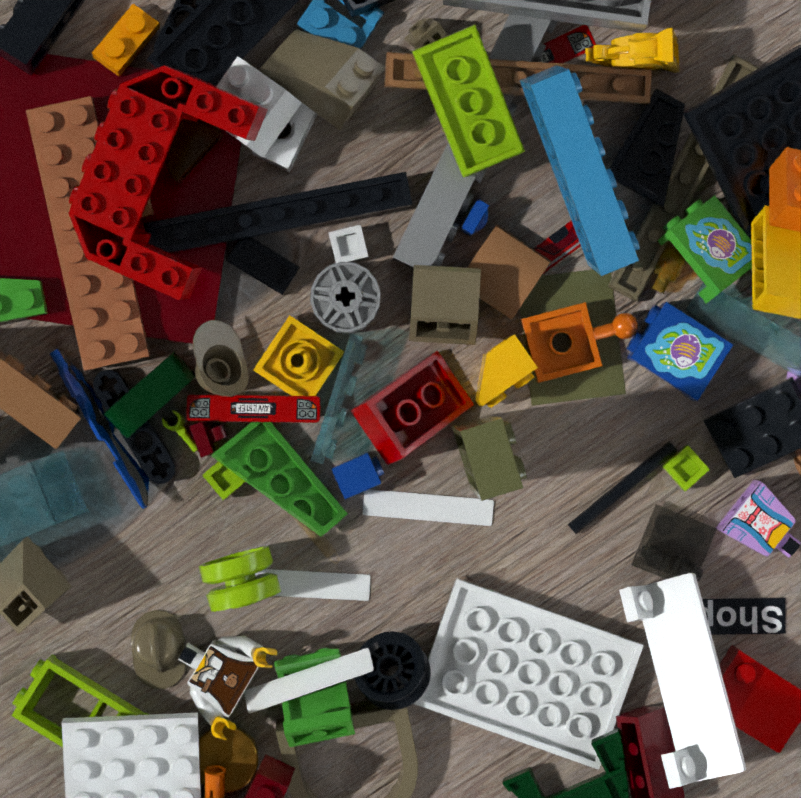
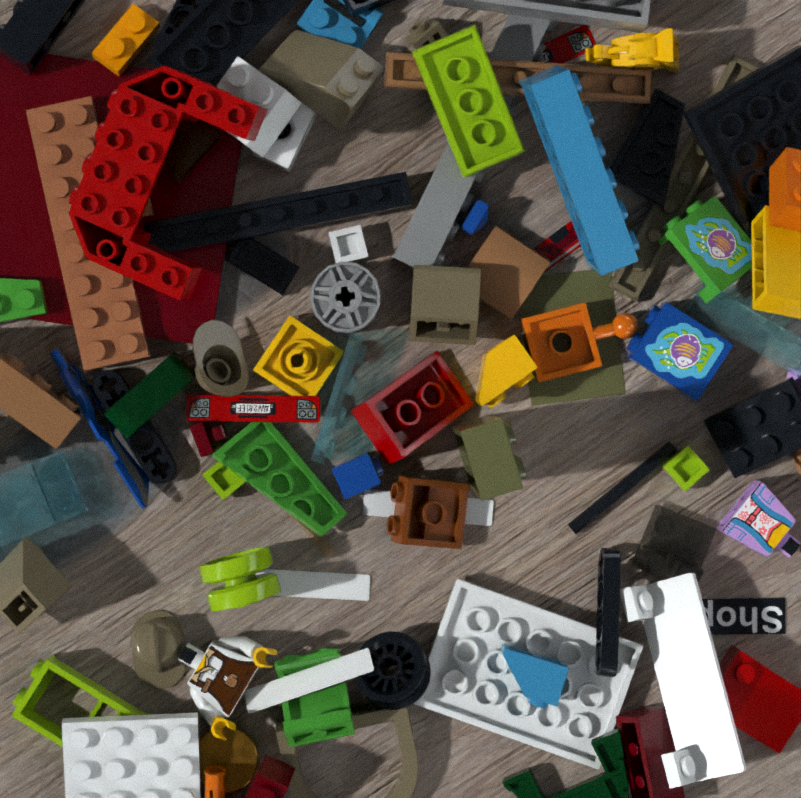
lime hand [162,410,198,452] -> none
clear yellow cylinder [652,248,685,294] -> none
none -> dark orange plate [386,475,469,549]
none -> dark azure slope [501,644,569,709]
none -> black beam [595,548,621,677]

